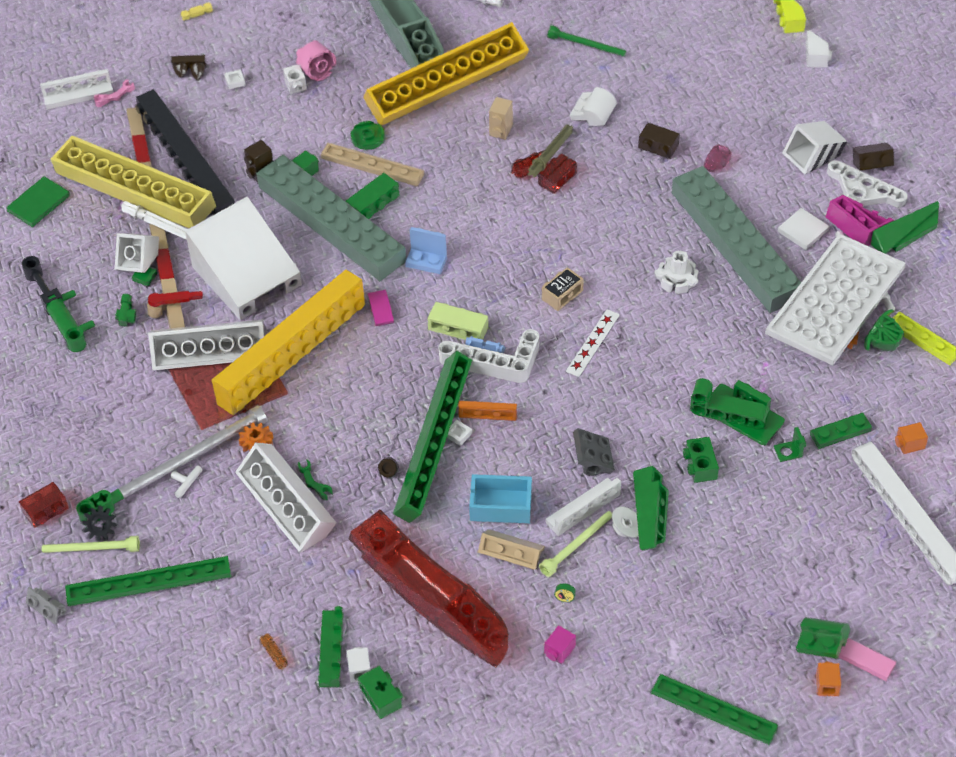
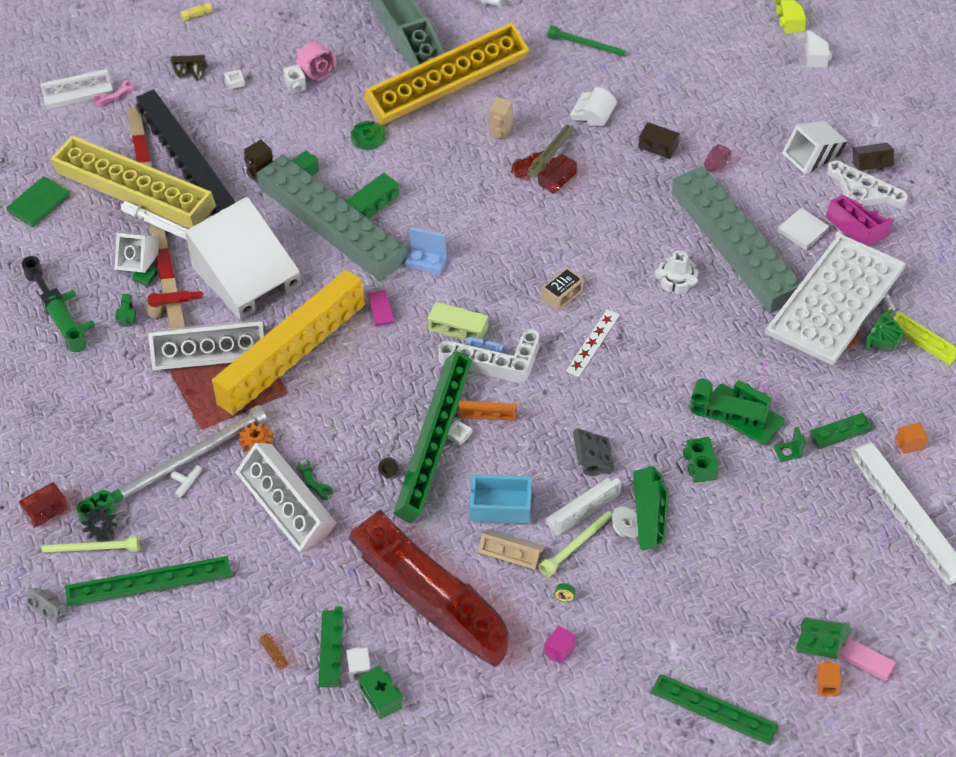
tan tile [320,143,424,186] -> none
green wedge [871,201,940,254] -> none

